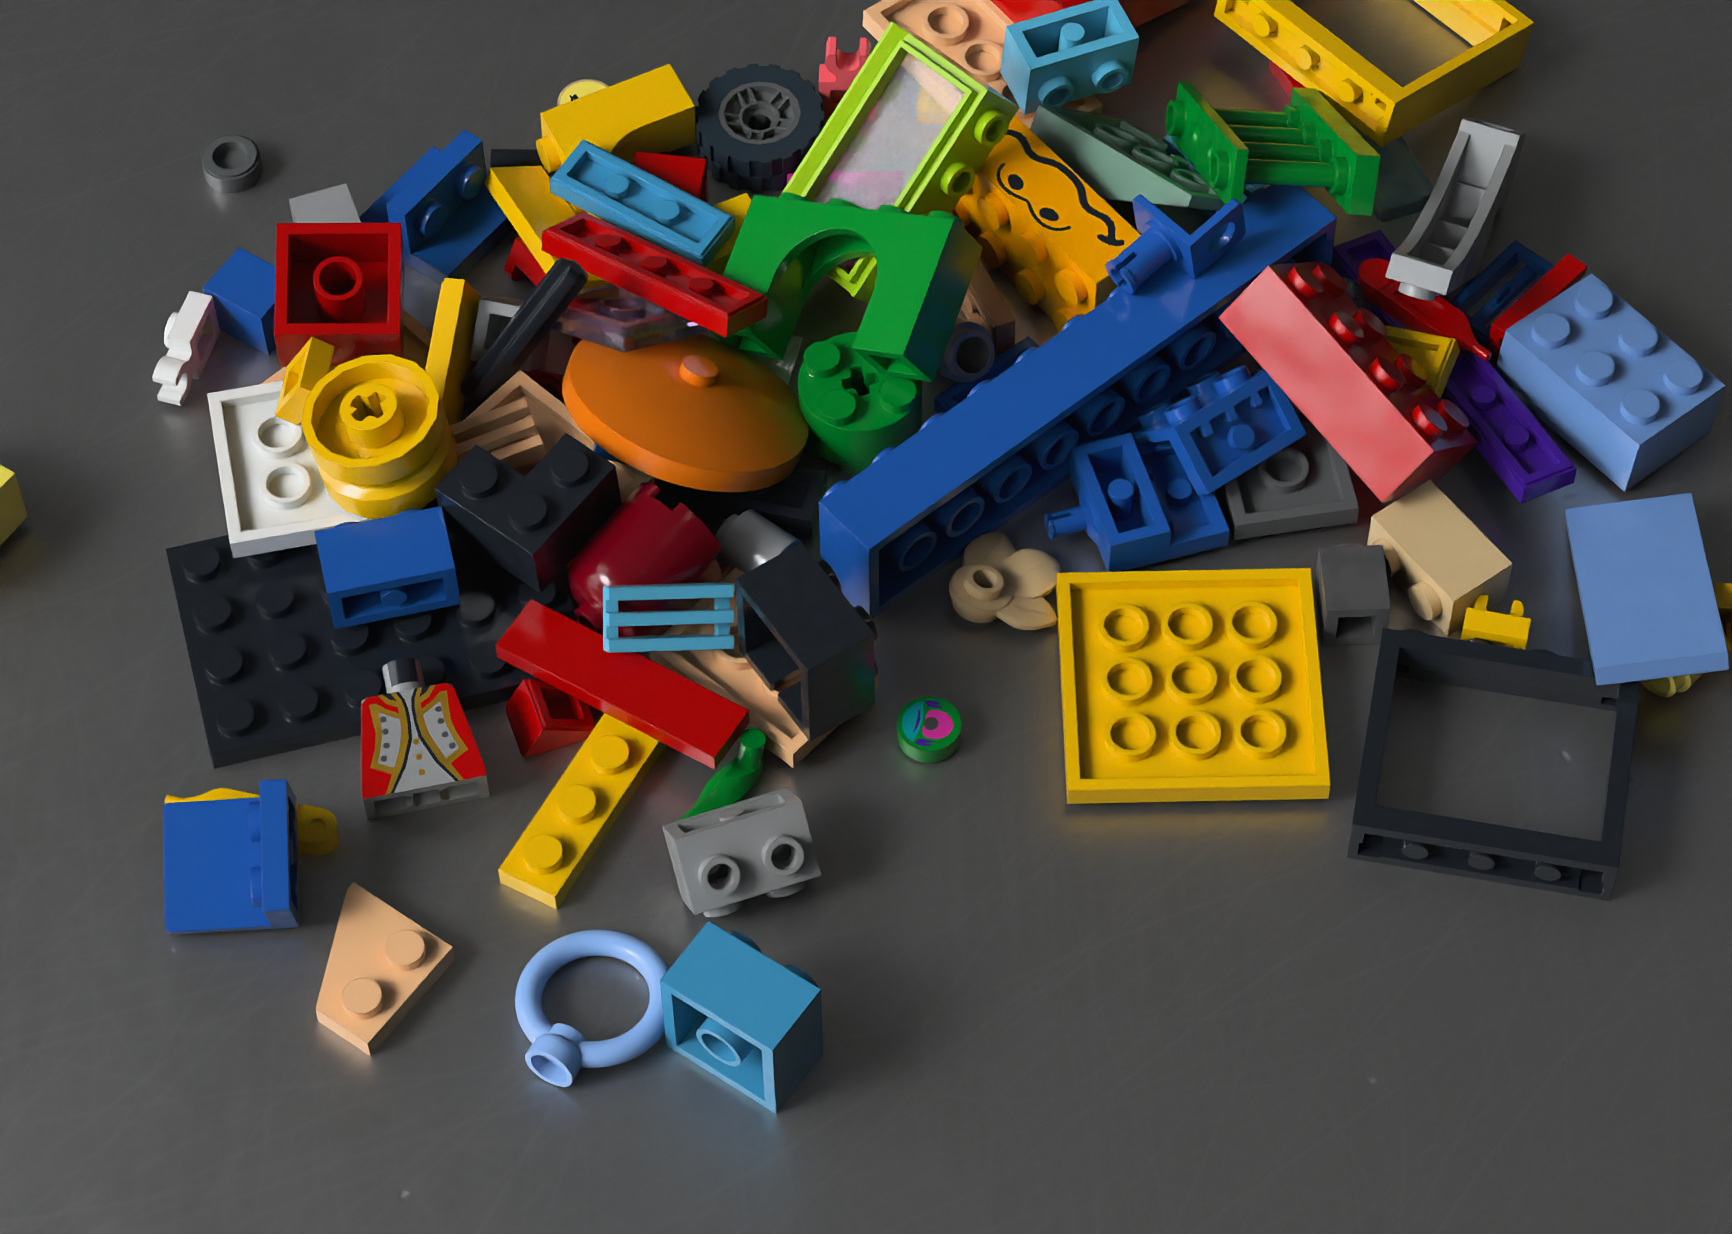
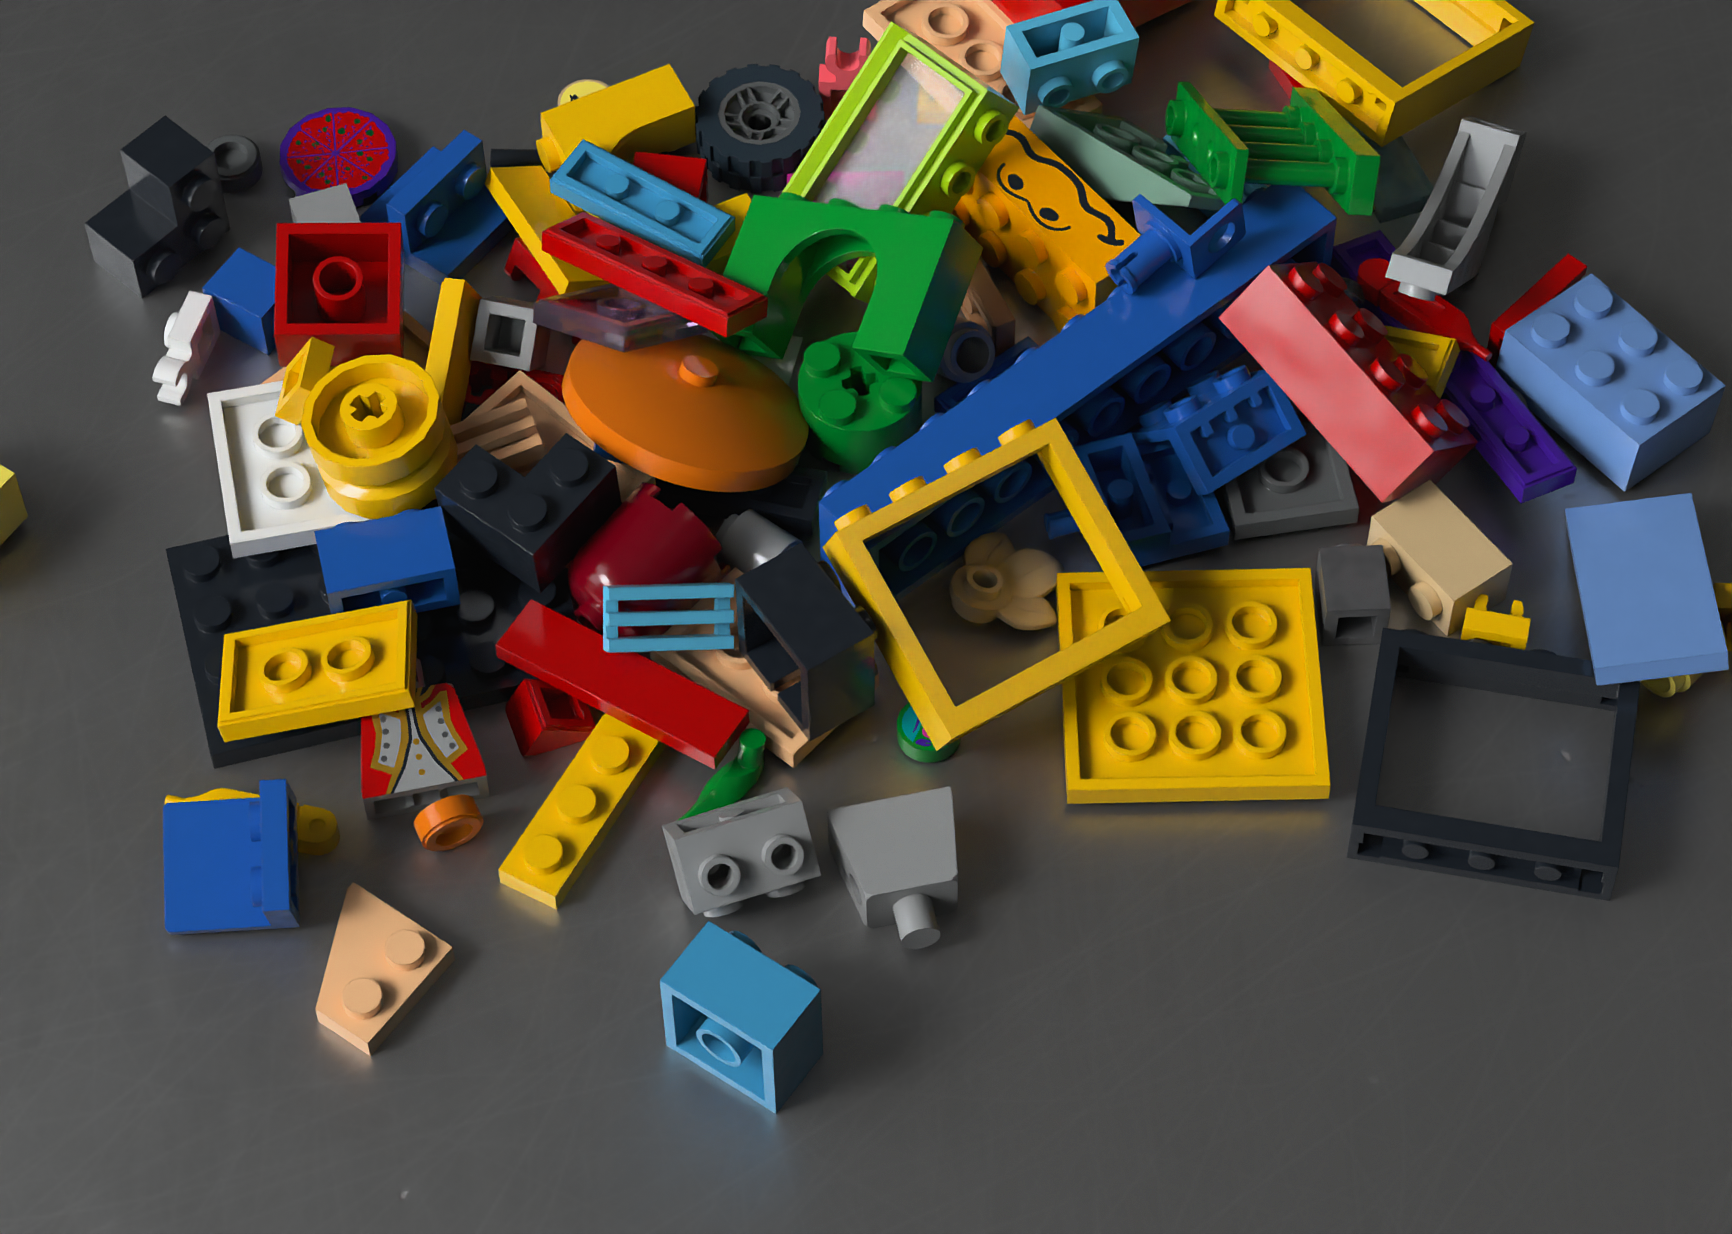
black axle [461,257,588,407] -> none
light blue piece [515,929,669,1087] -> none
blue tile [1449,240,1554,349] -> none
none -> black brick [84,115,230,299]
none -> yellow tile [217,600,418,742]
none -> tile [279,107,398,207]
none -> orange tile [414,794,484,851]
none -> yellow window [822,418,1171,751]
none -> light grey torso [827,786,958,949]

